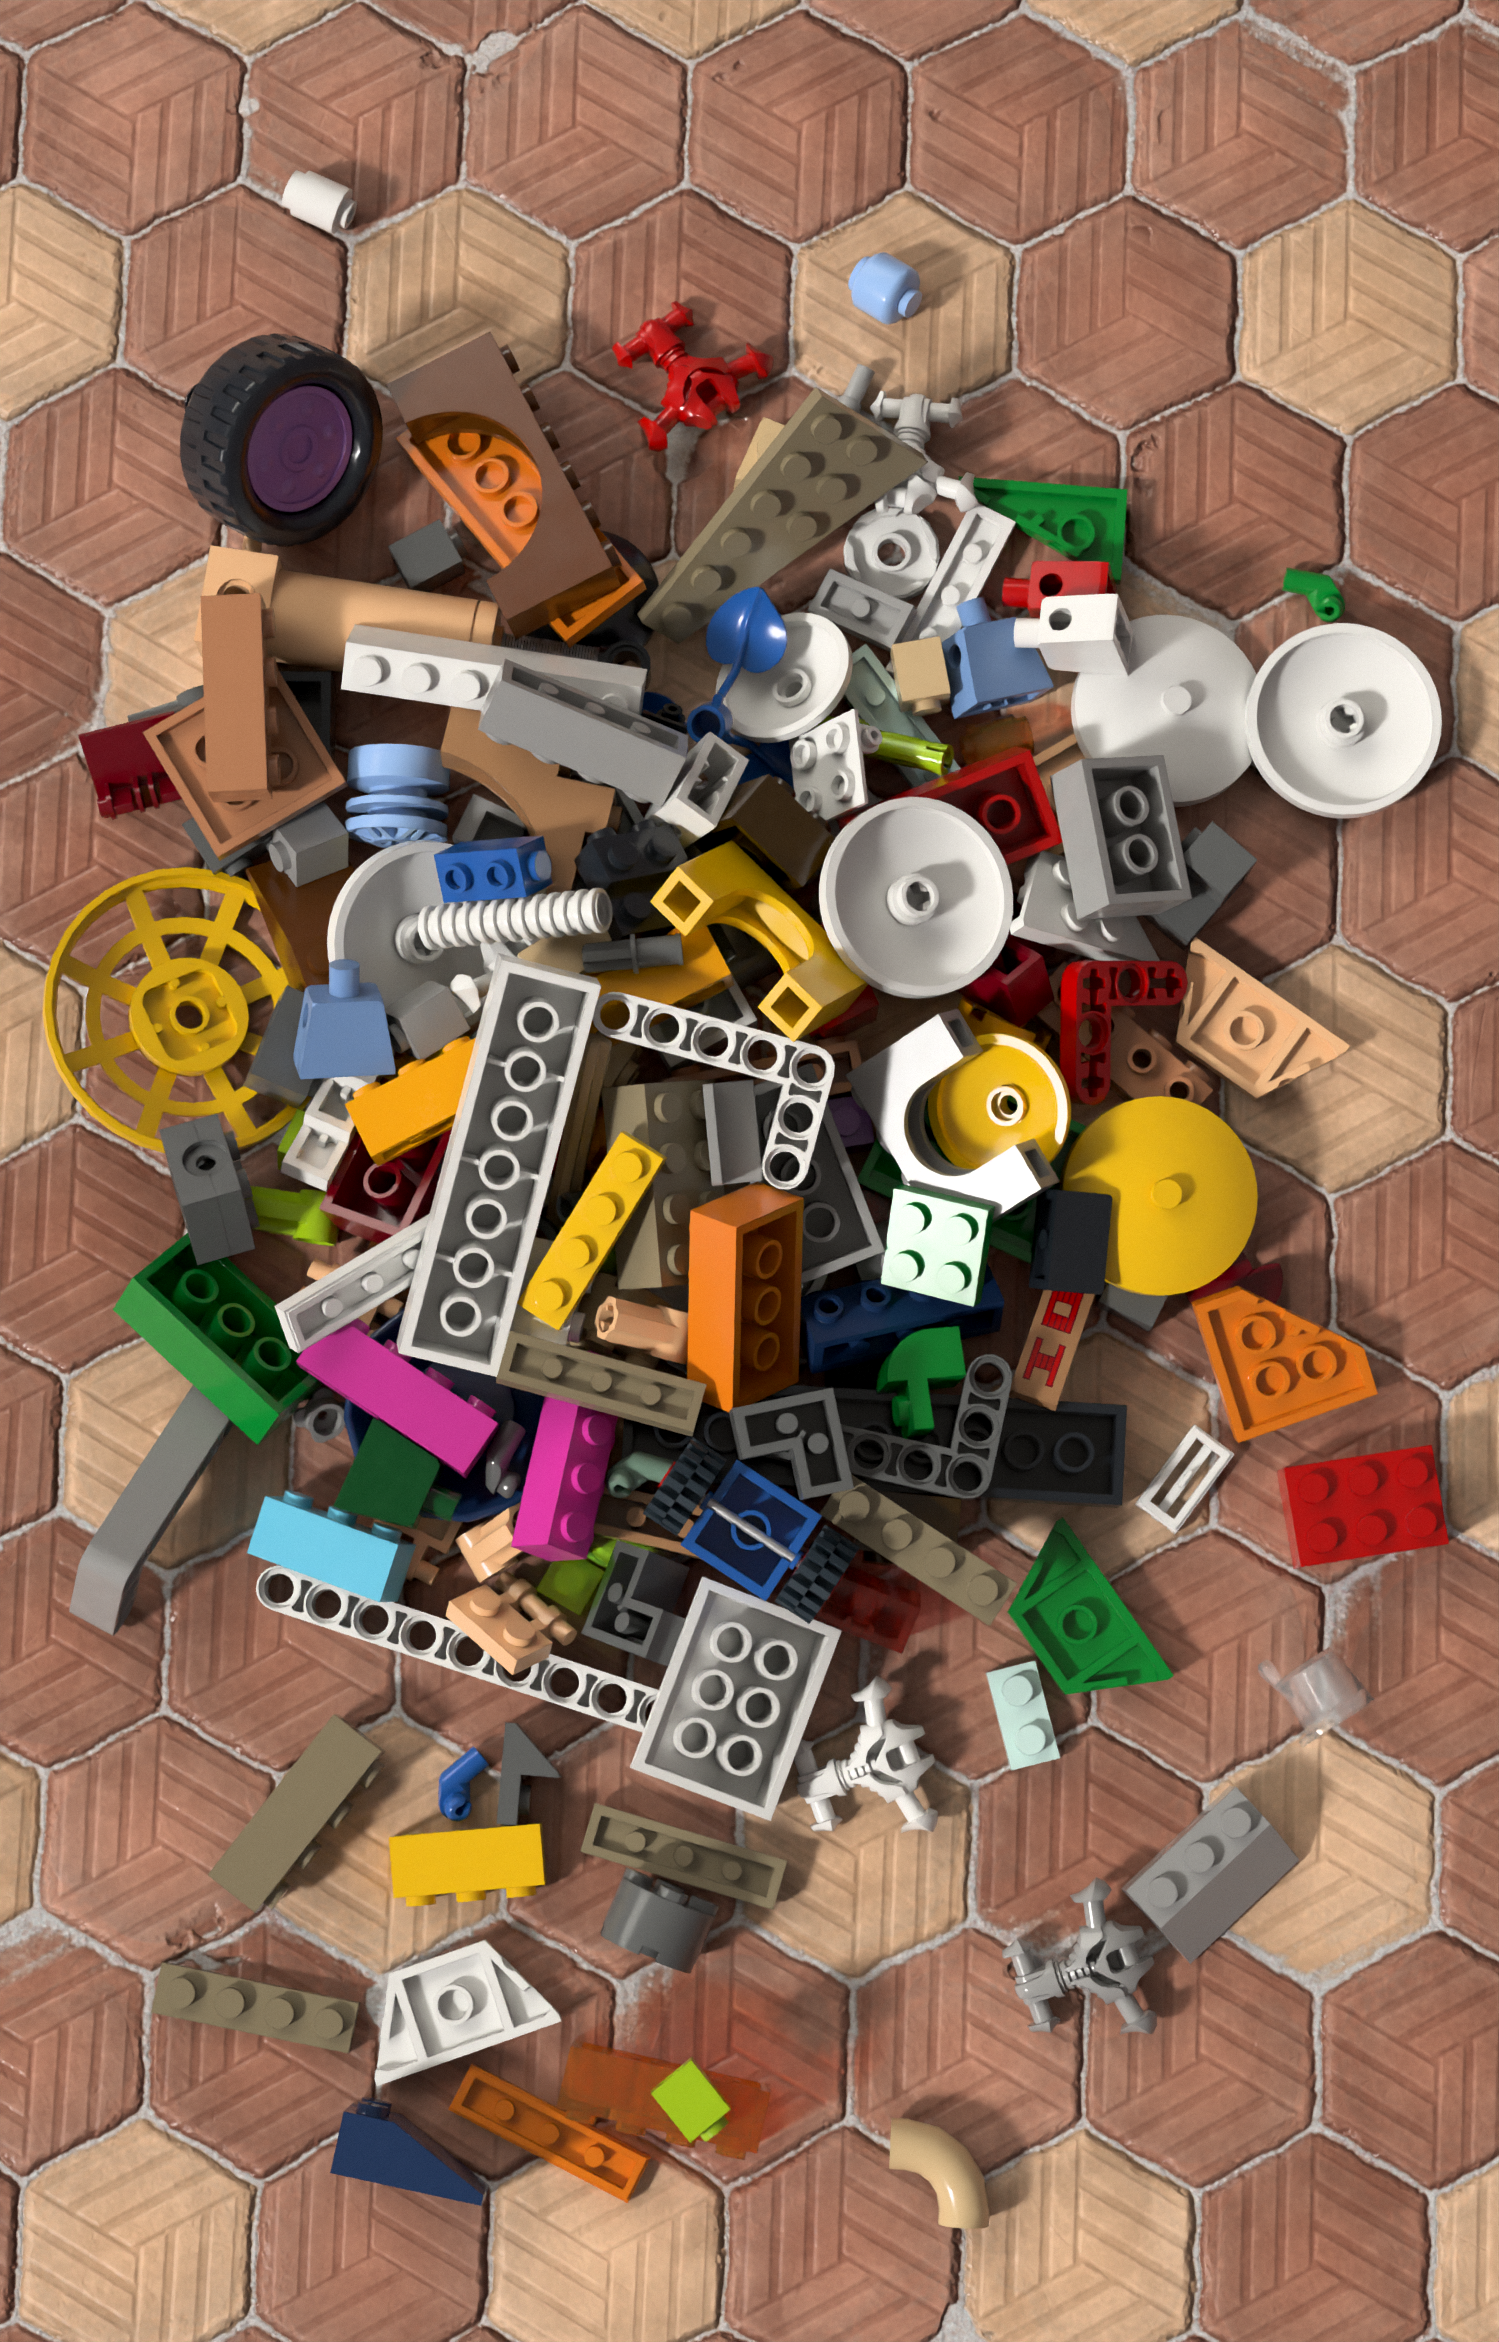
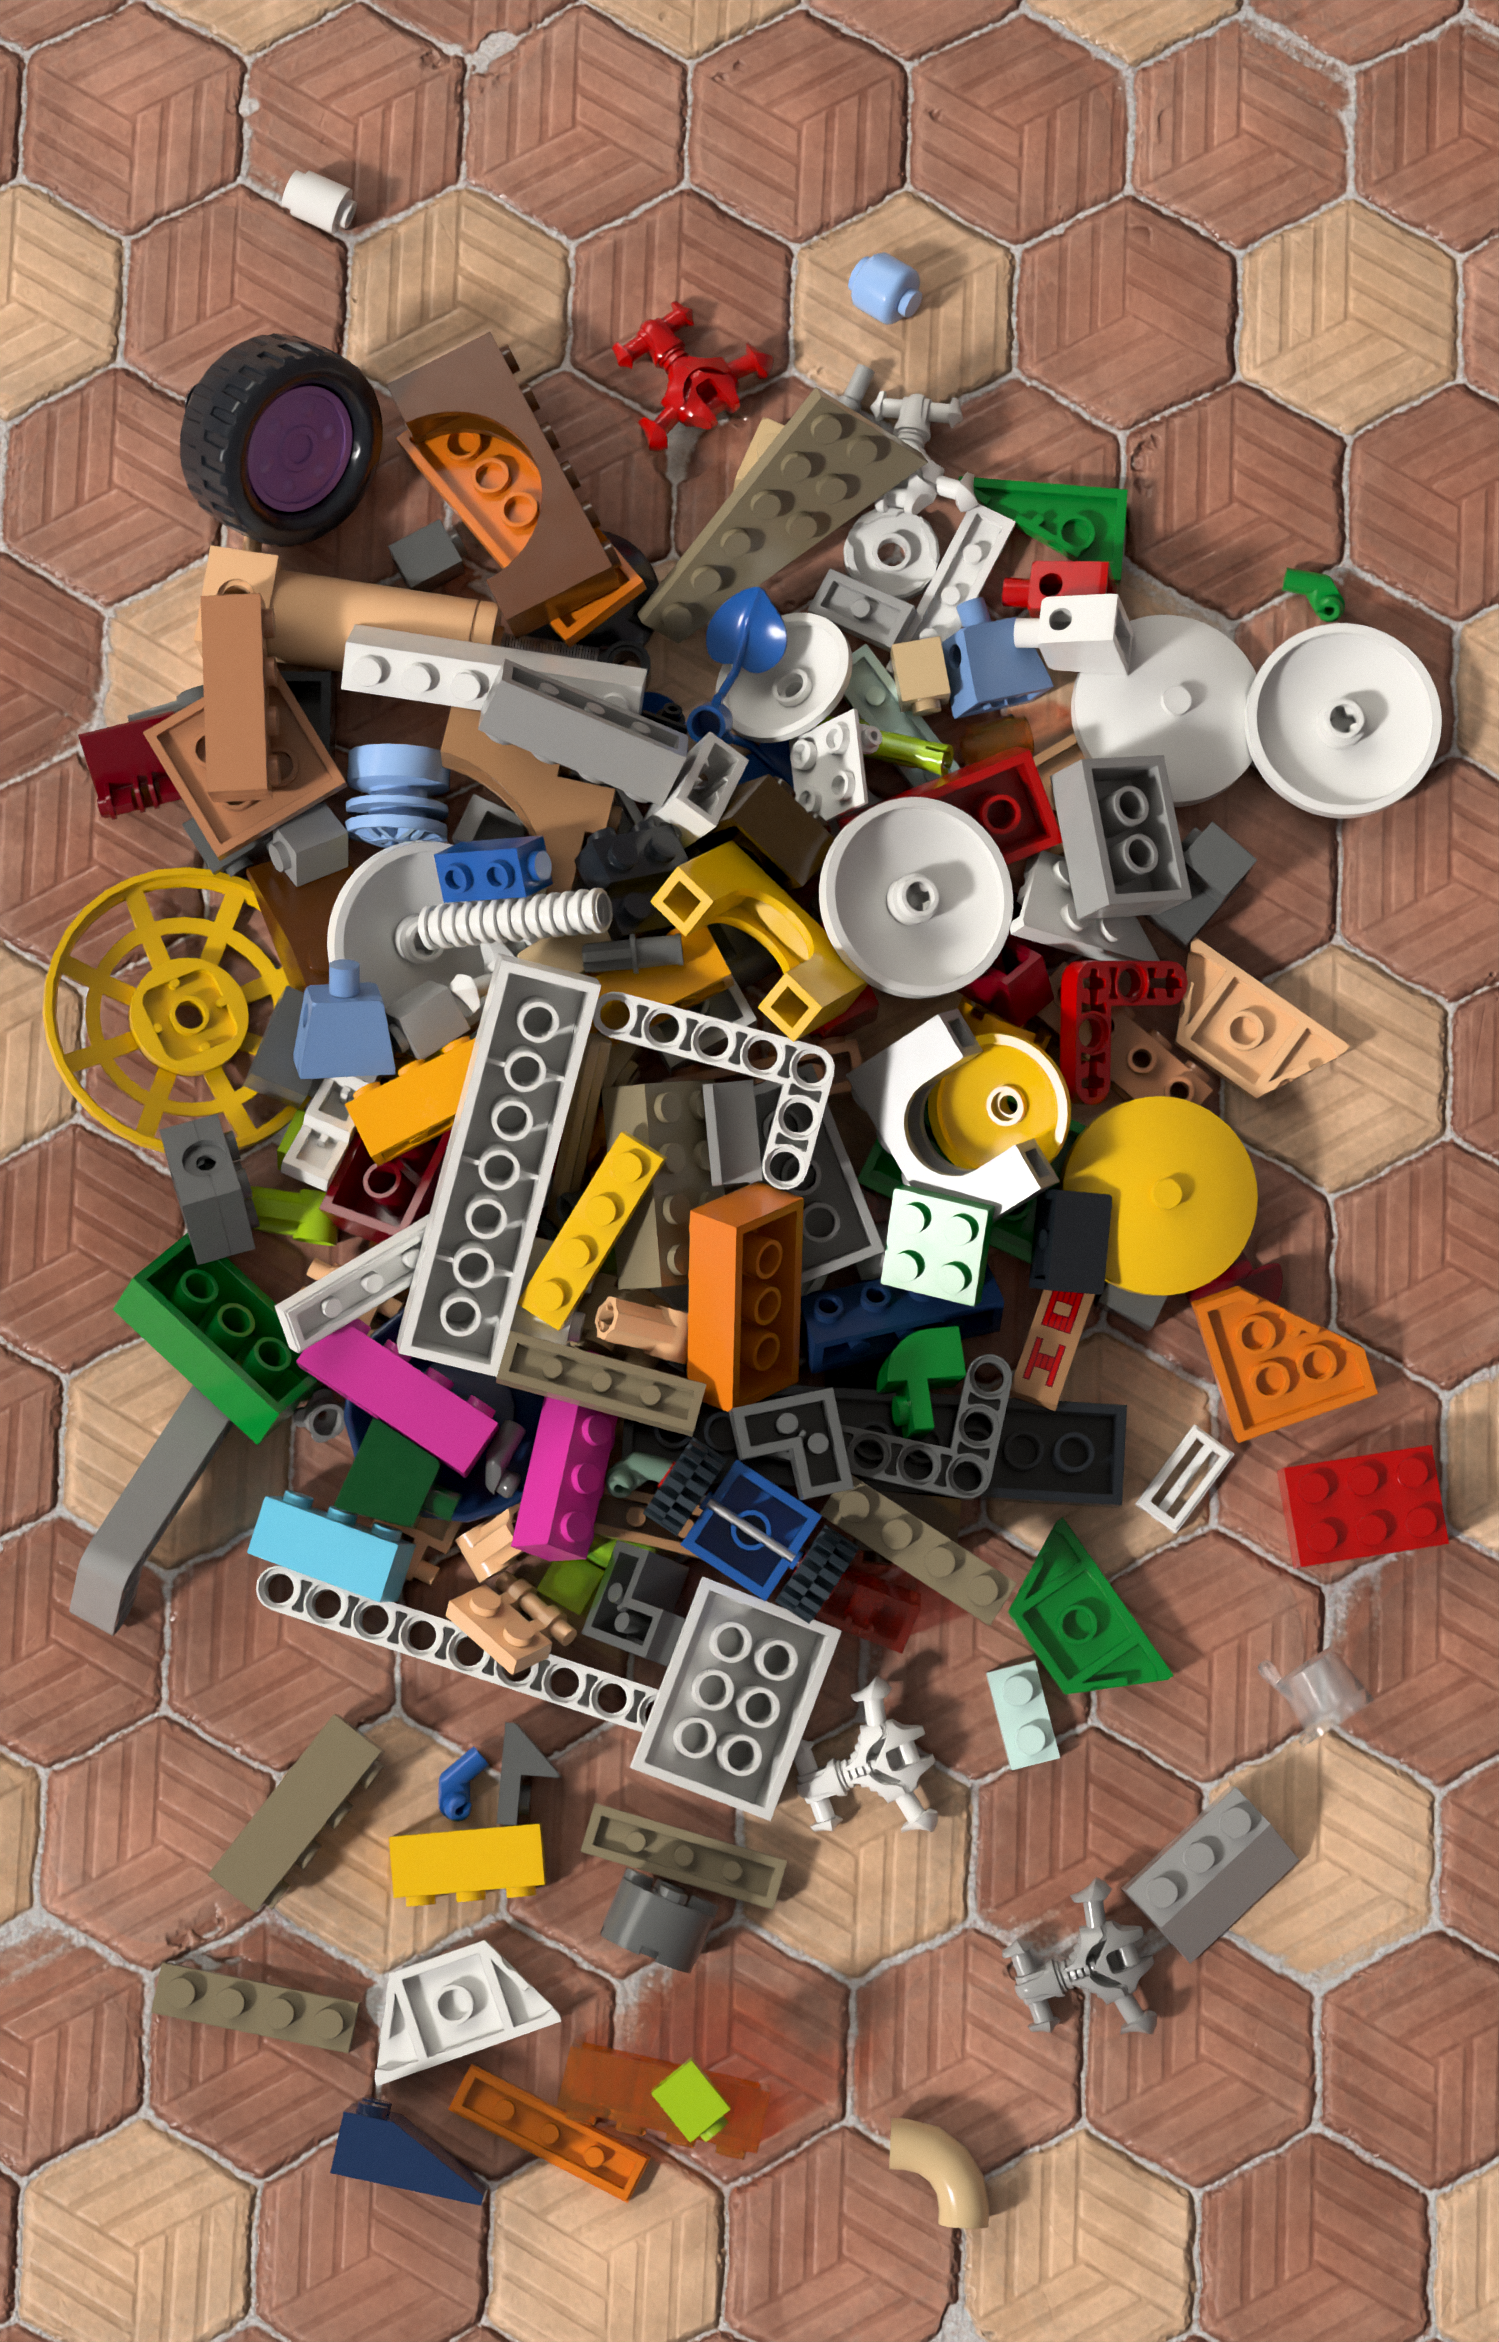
medium lavender brick [827,1096,875,1154] -> none

